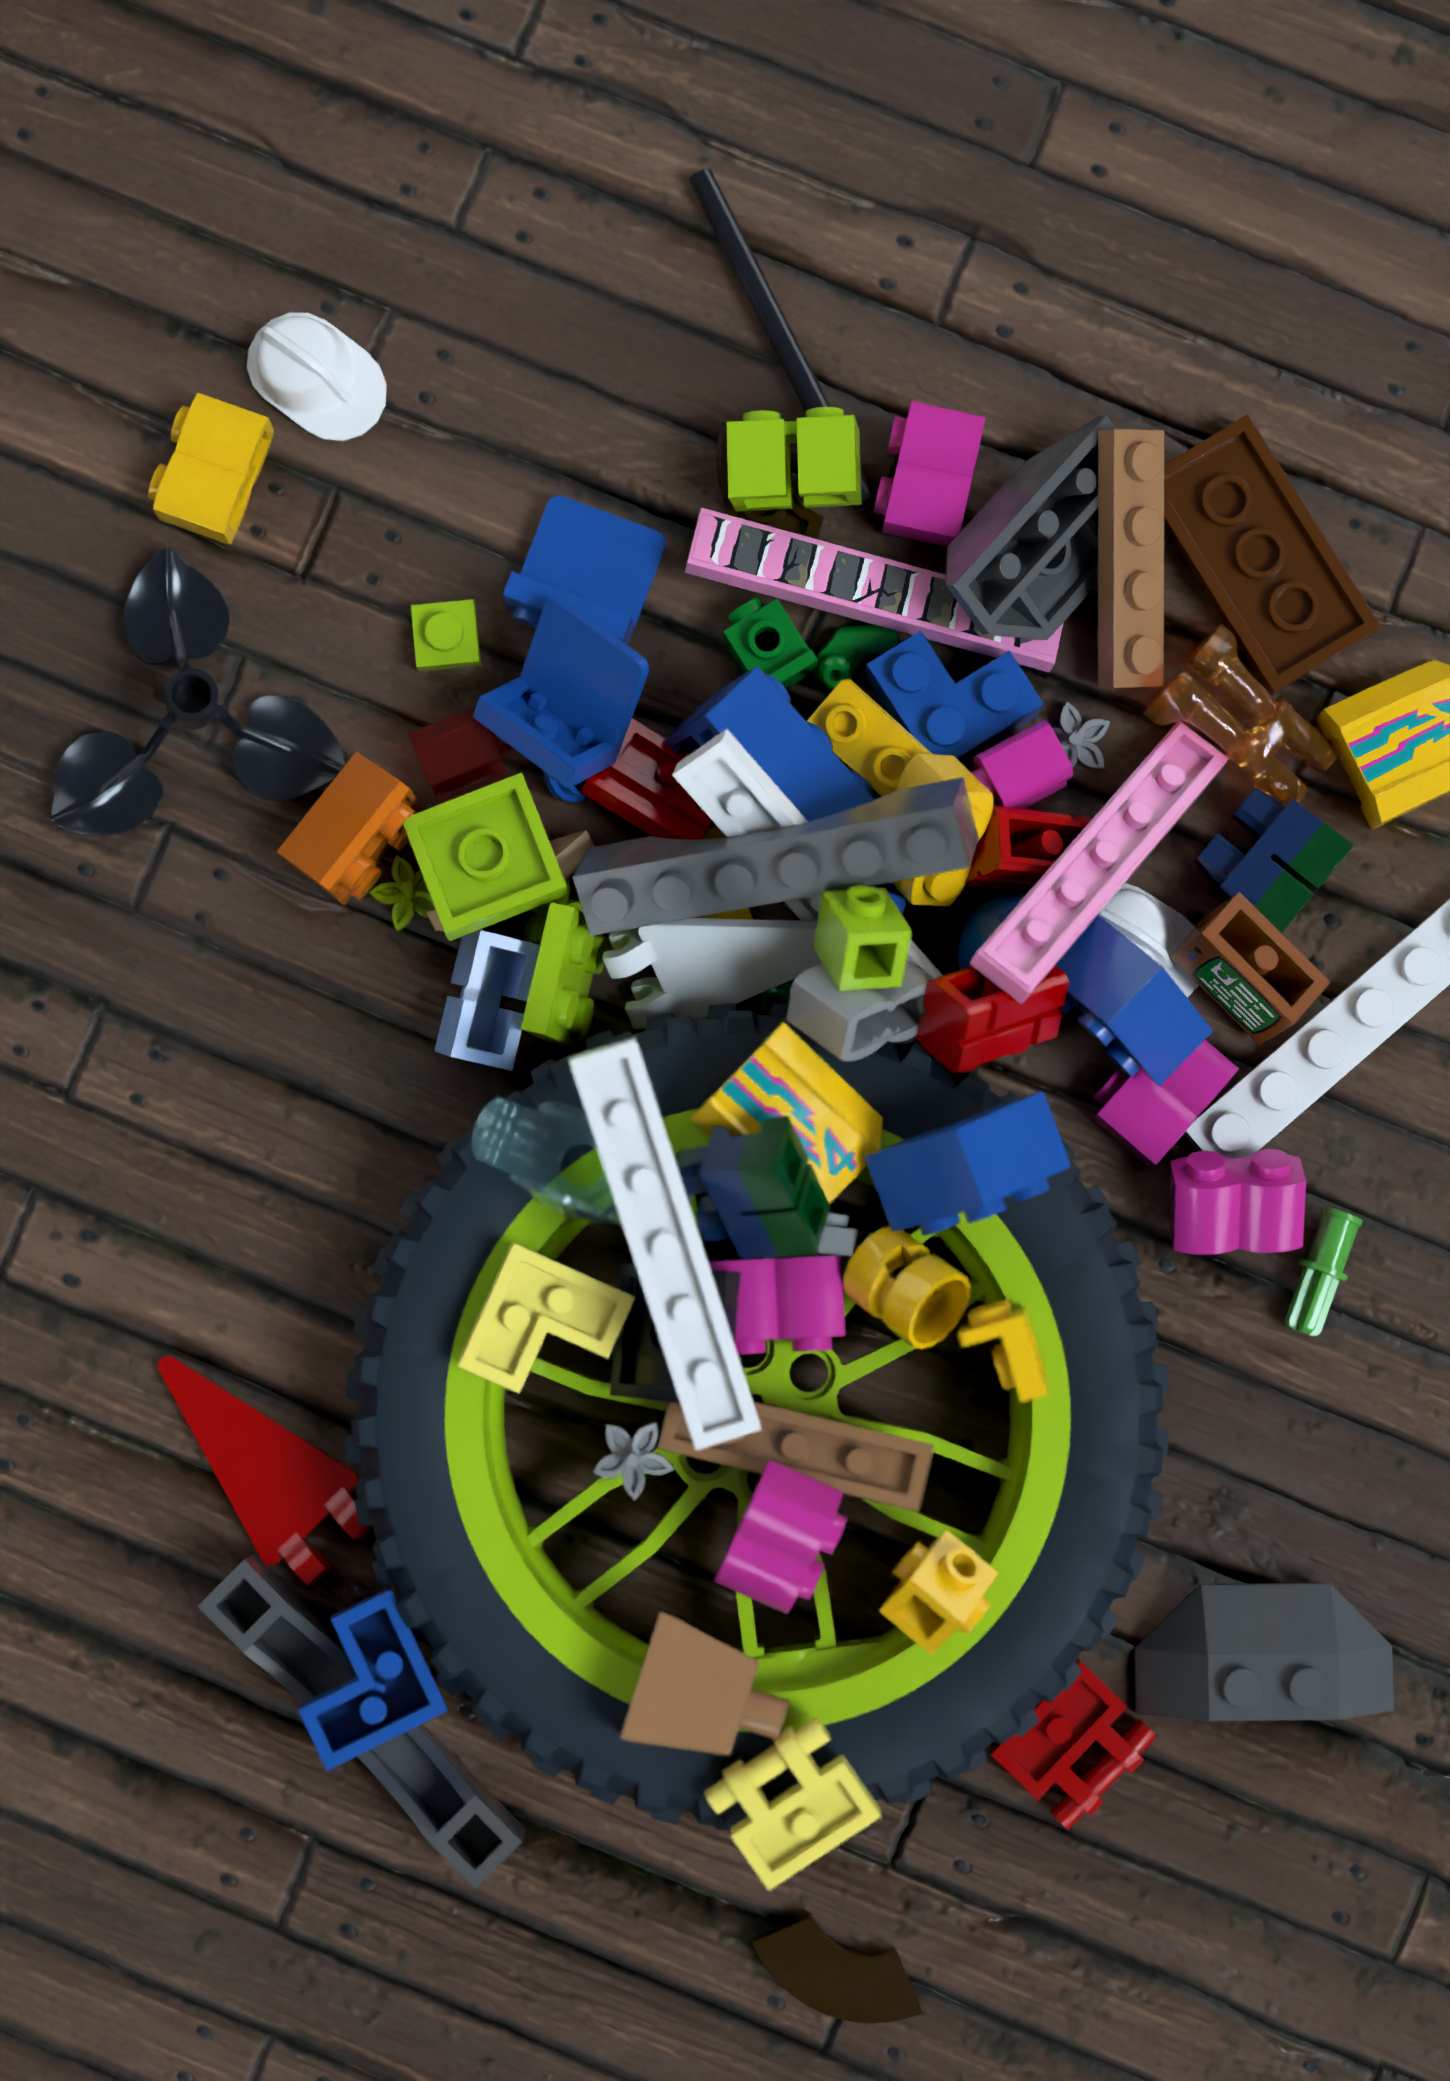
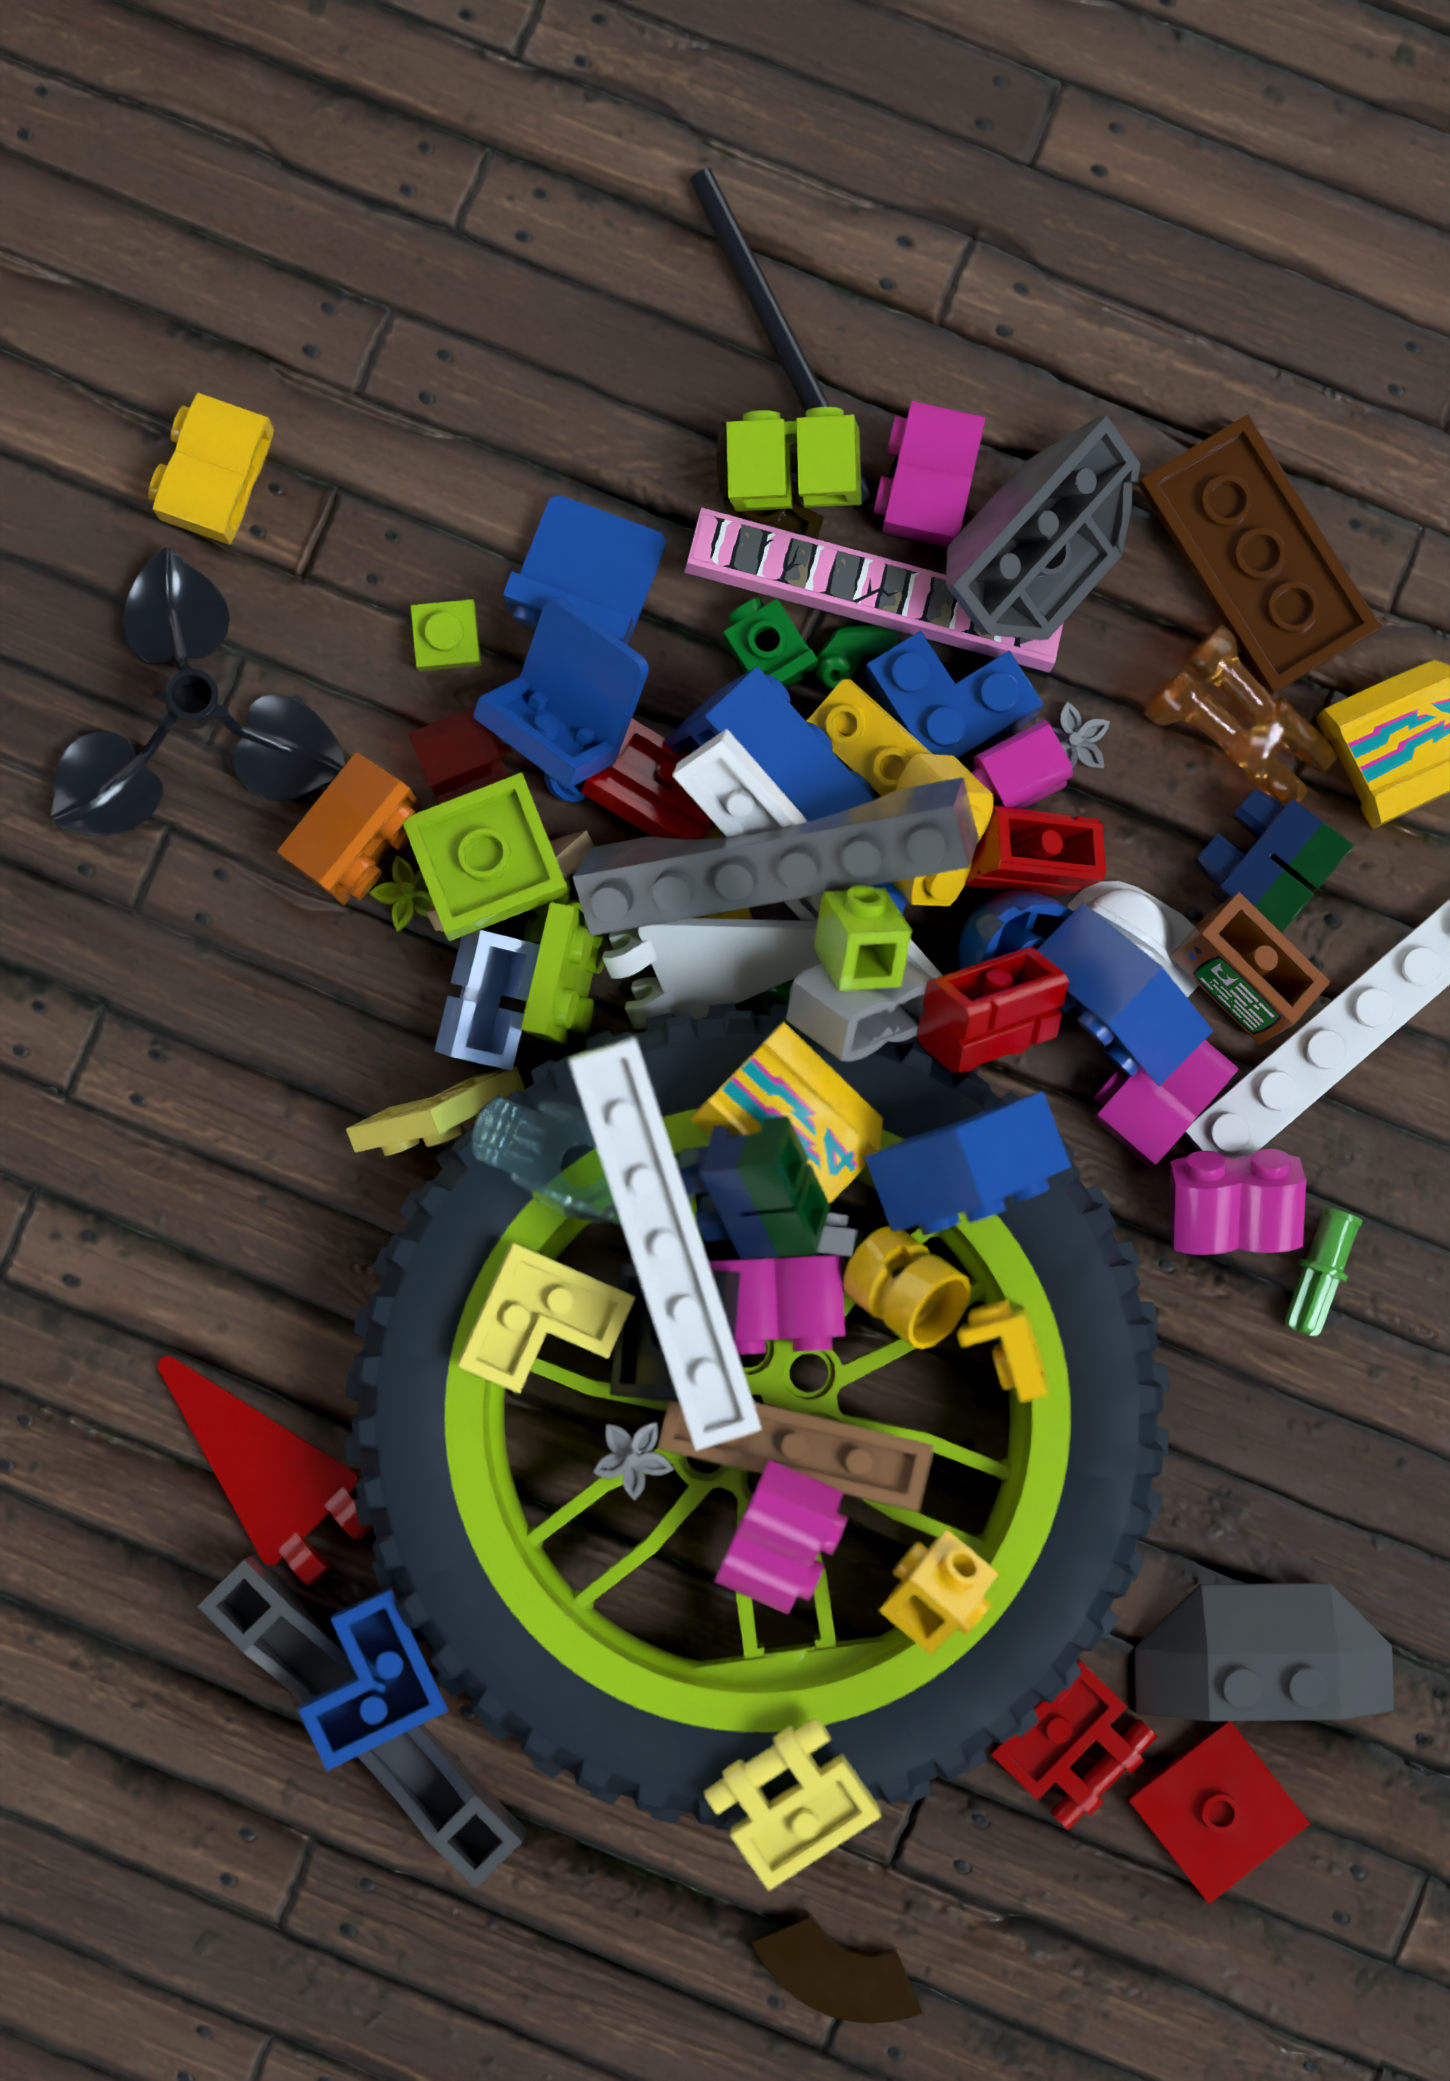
white piece [247,313,387,441] -> none
medium nougat torso [620,1612,789,1755] -> none
bright pink tile [969,720,1229,1004] -> none
medium nougat plate [1098,429,1164,688] -> none
none -> light yellow plate [346,1066,525,1156]
none -> red plate [1126,1721,1311,1904]

